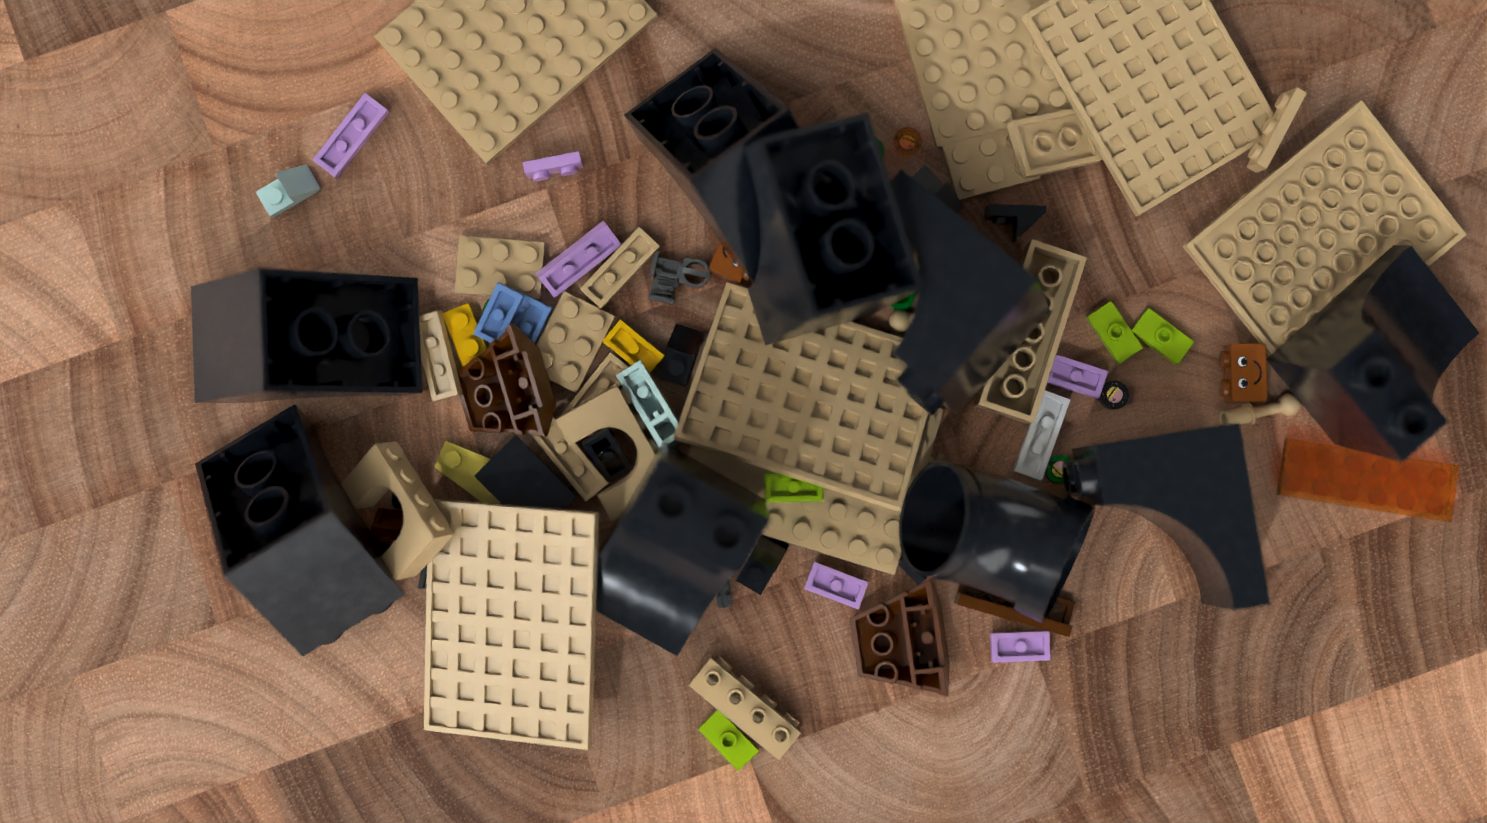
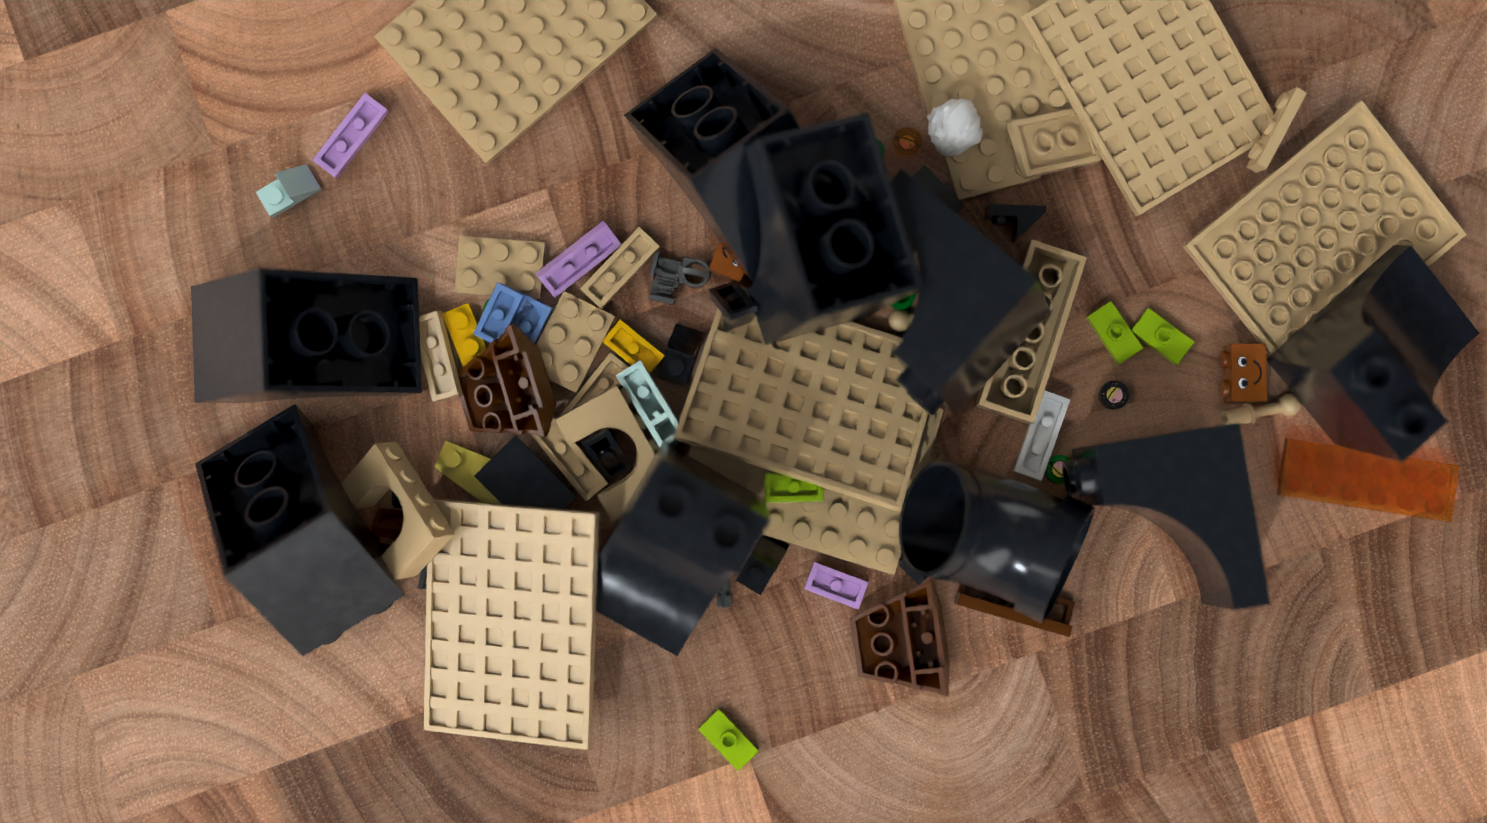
lavender plate [522,151,584,181] -> none
tan brick [688,656,801,760] -> none
lavender plate [990,630,1051,663] -> none
lavender plate [1047,354,1108,399] -> none
none -> black slope [709,280,758,331]
none -> white hair [927,98,983,156]

